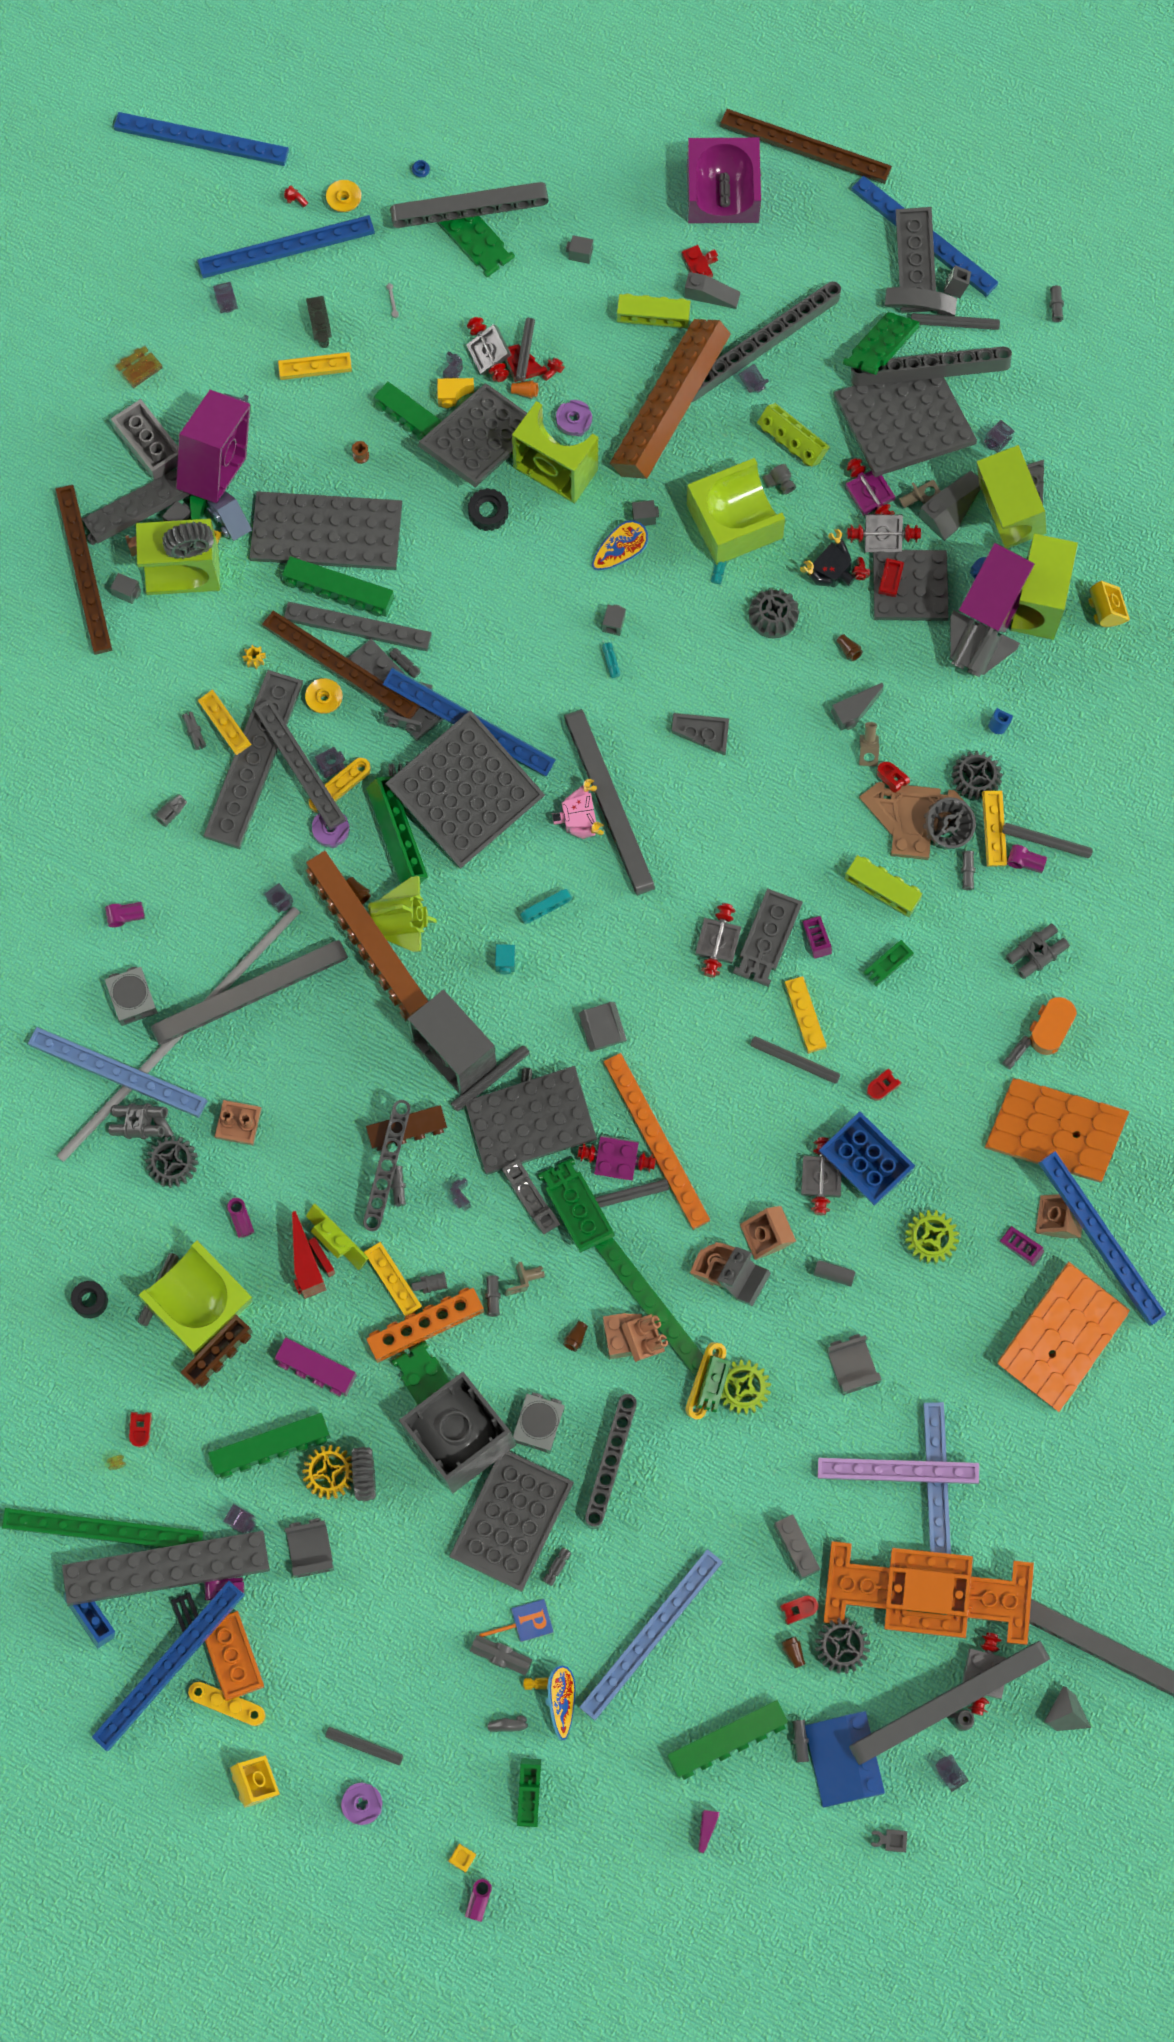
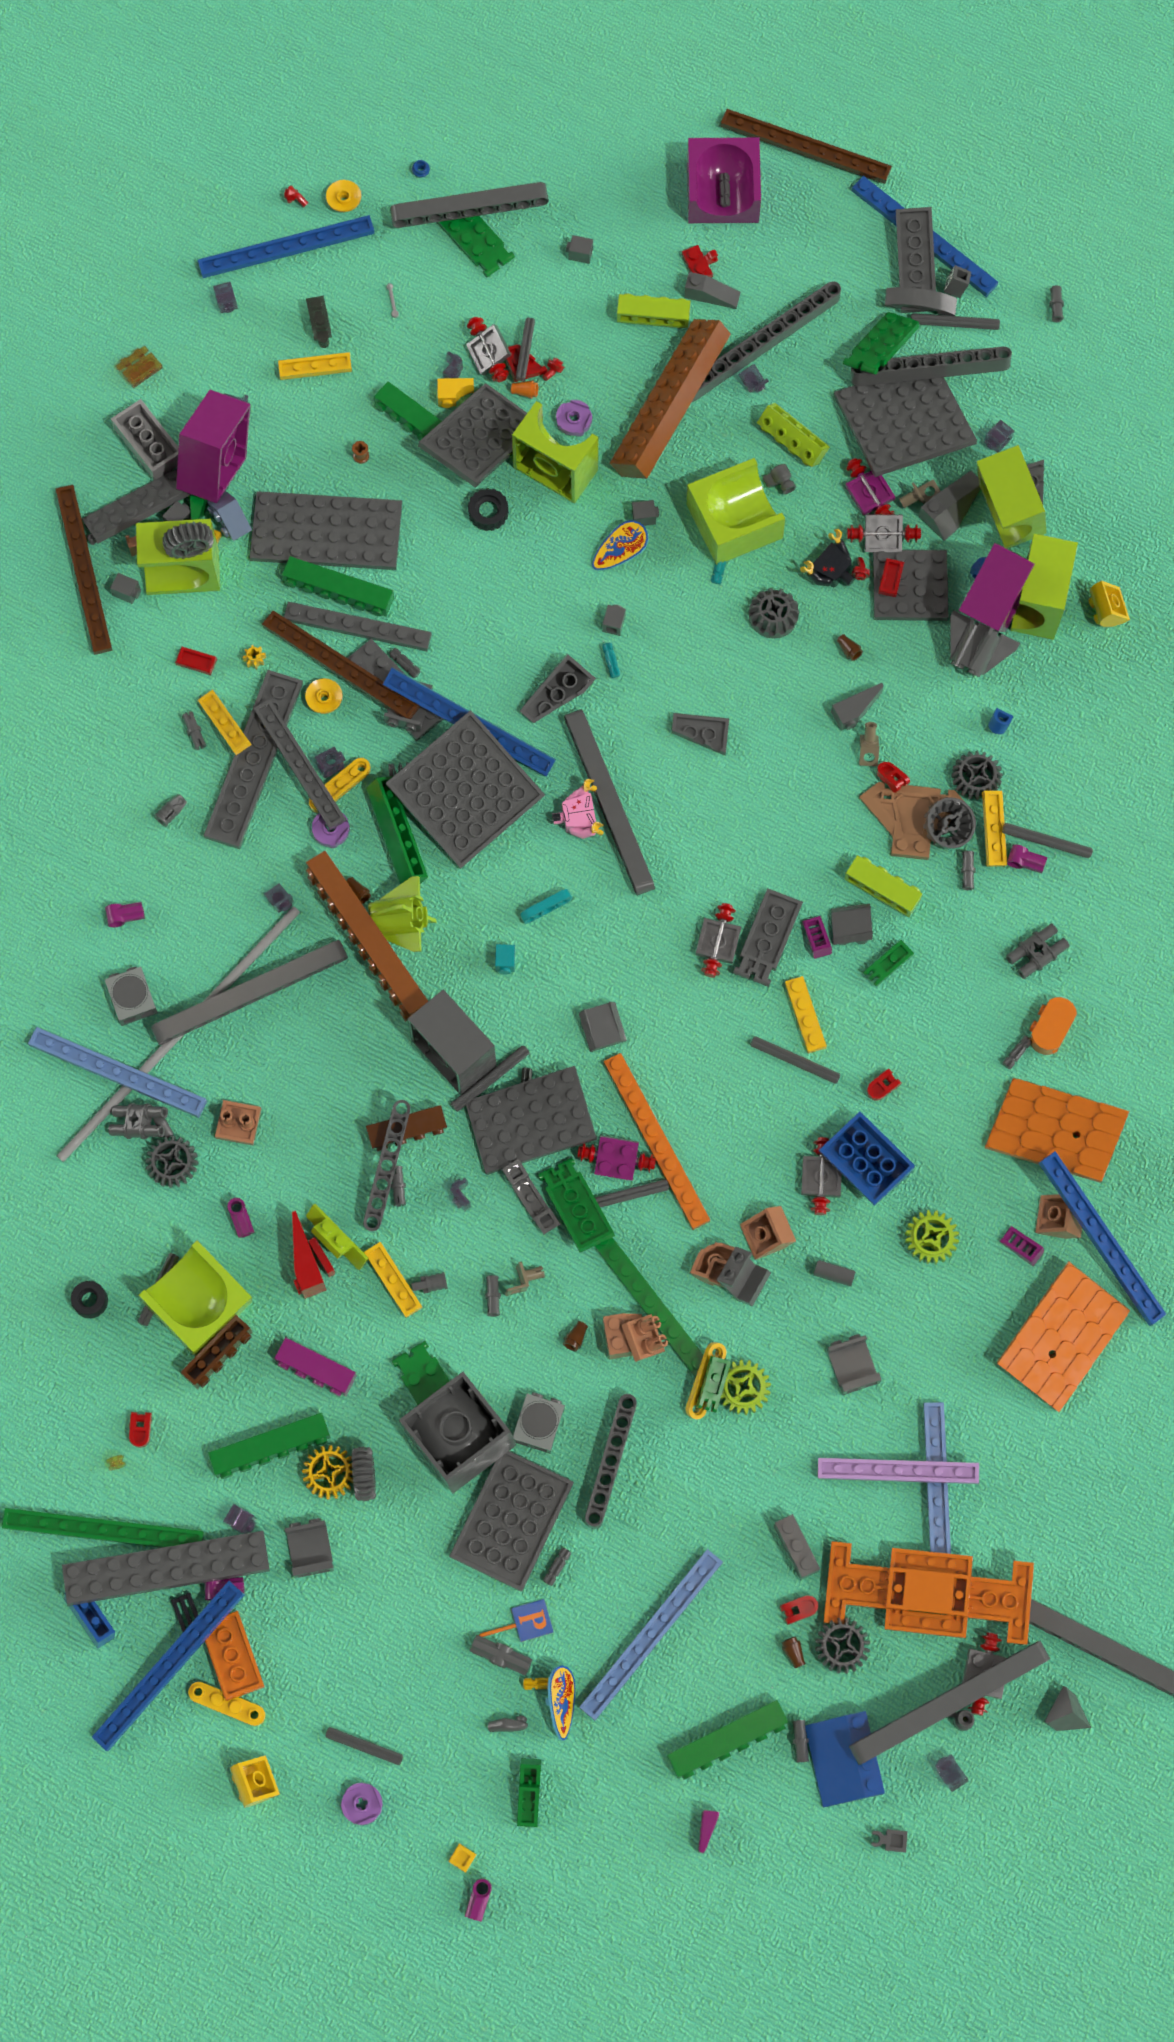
blue plate [114,112,289,166] -> none
orange brick [366,1288,484,1363] -> none
none -> red tile [175,646,217,676]
none -> dark grey wedge [520,653,596,723]
none -> dark grey slope [831,903,873,945]

